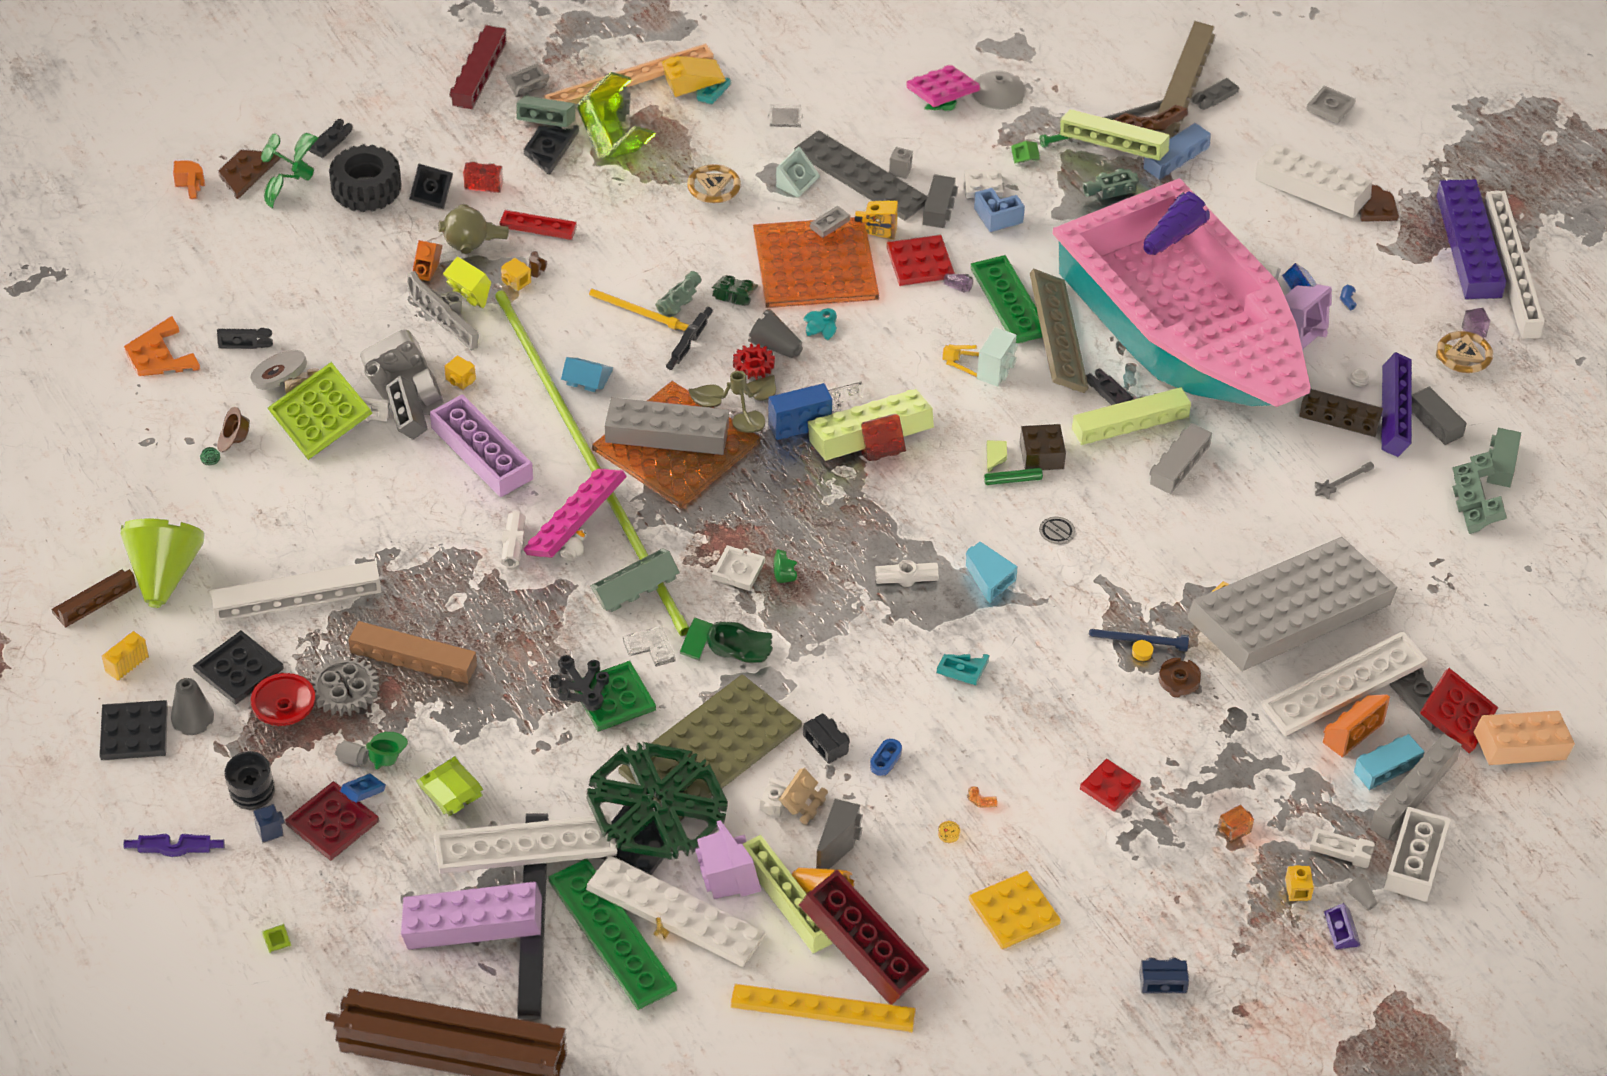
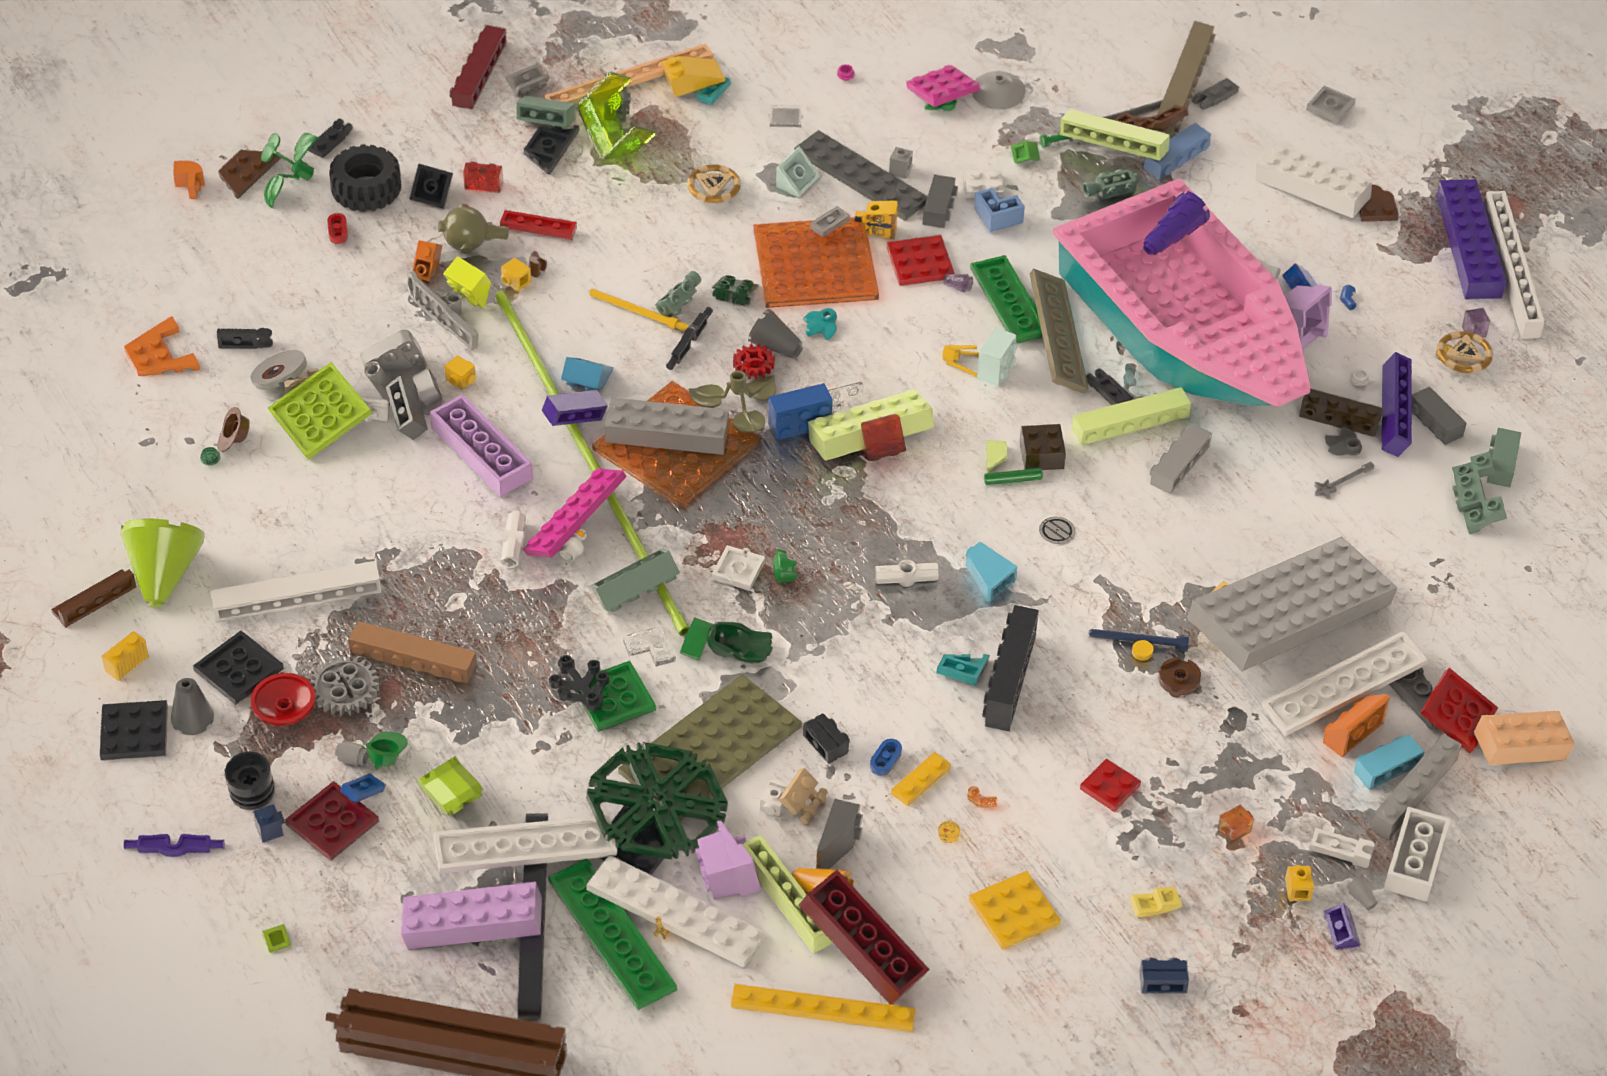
none -> red plate [327,213,348,244]
none -> dark purple brick [542,390,608,426]
none -> dark pink plate [837,64,855,81]
none -> yellow plate [891,752,951,806]
none -> black brick [982,605,1039,732]
none -> light yellow slope [1130,887,1182,918]
none -> dark grey plate [1325,427,1362,456]

